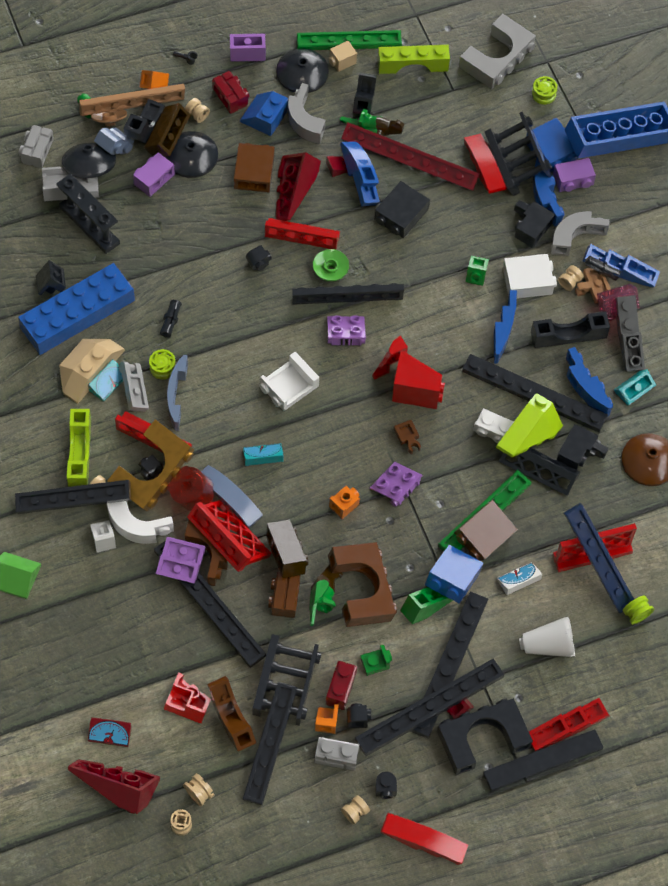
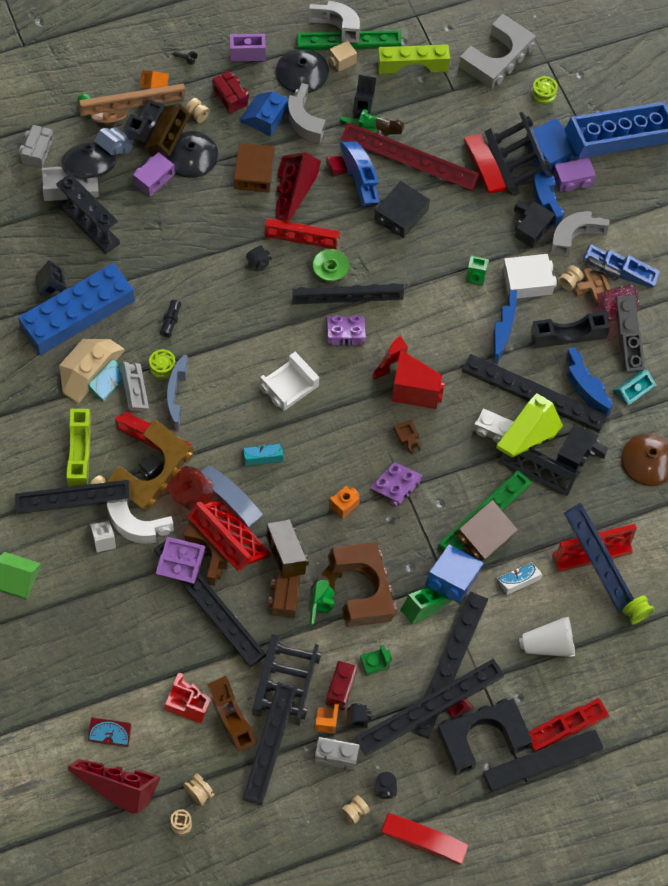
none -> light grey arch [309,1,360,43]

